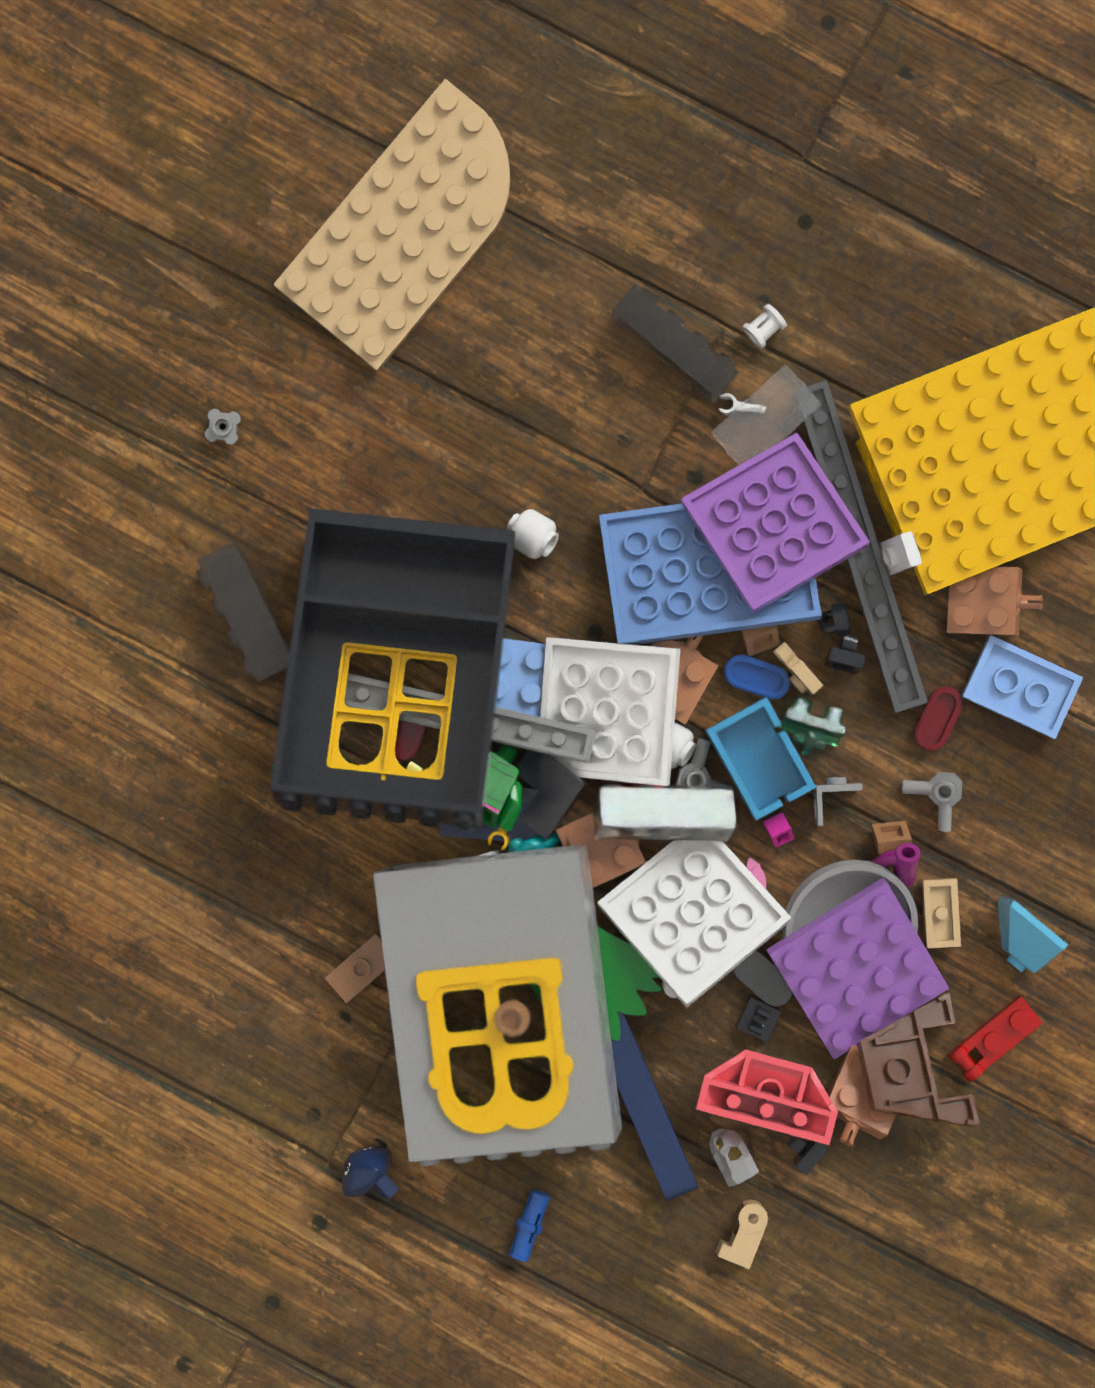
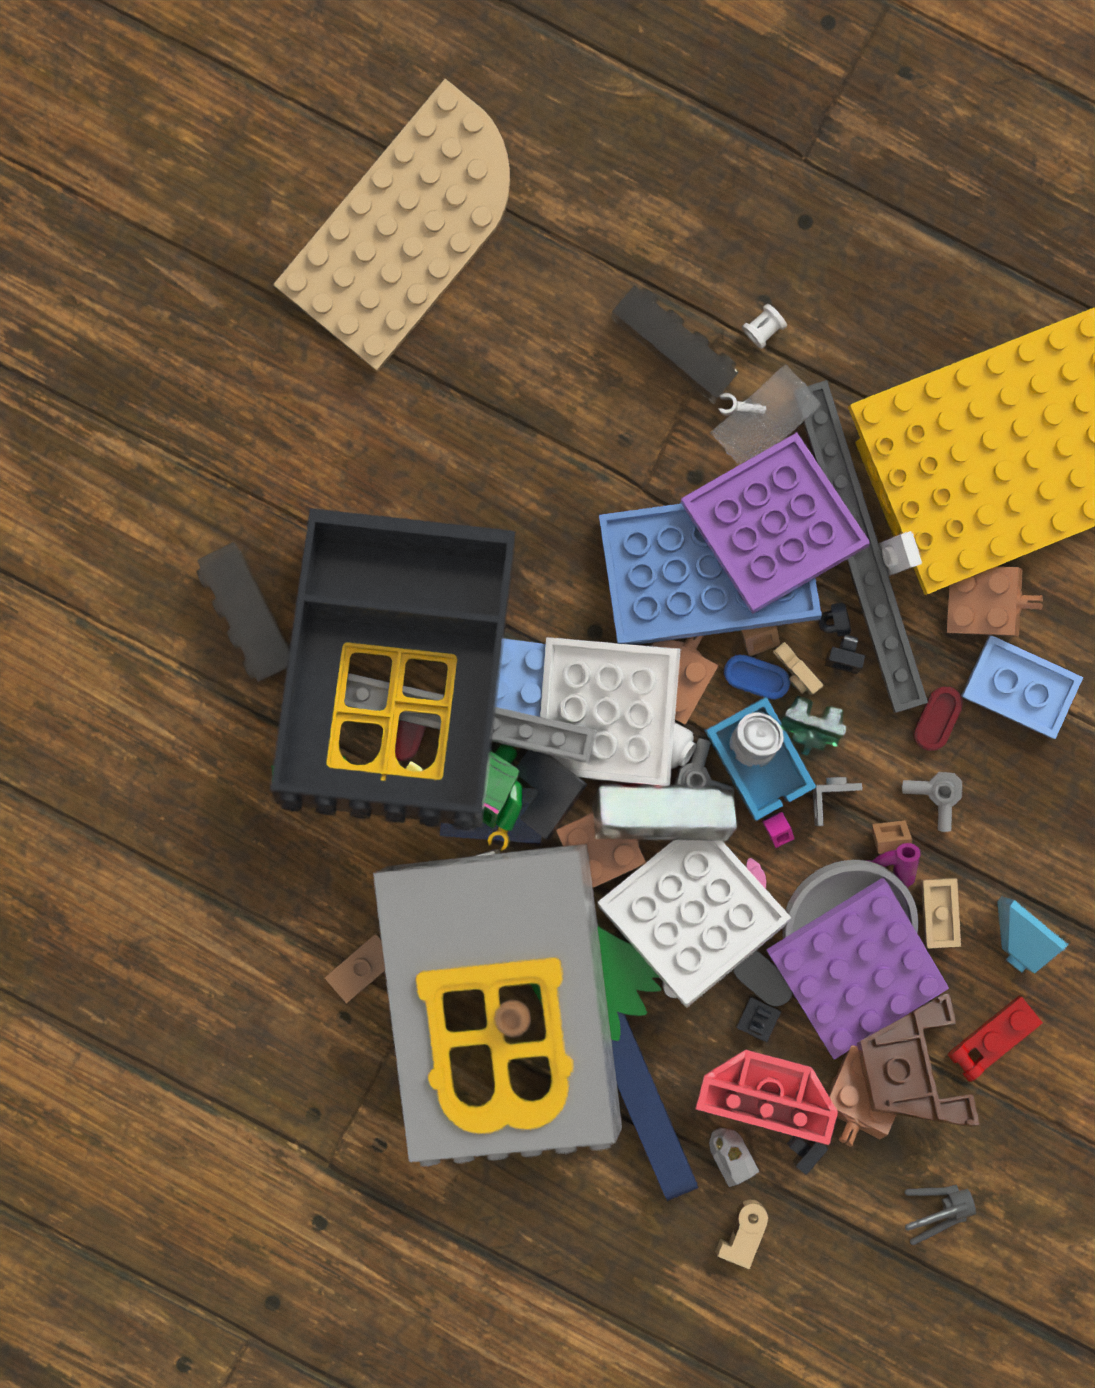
light grey plate [205,409,241,445] -> none
dark blue piece [342,1146,399,1199] -> none
white head [507,509,559,559] -> none
teal arm [508,831,559,852] -> none
blue pin [508,1189,551,1262] -> none
none -> light grey wheel [729,713,784,767]
none -> dark grey plant [905,1184,976,1245]

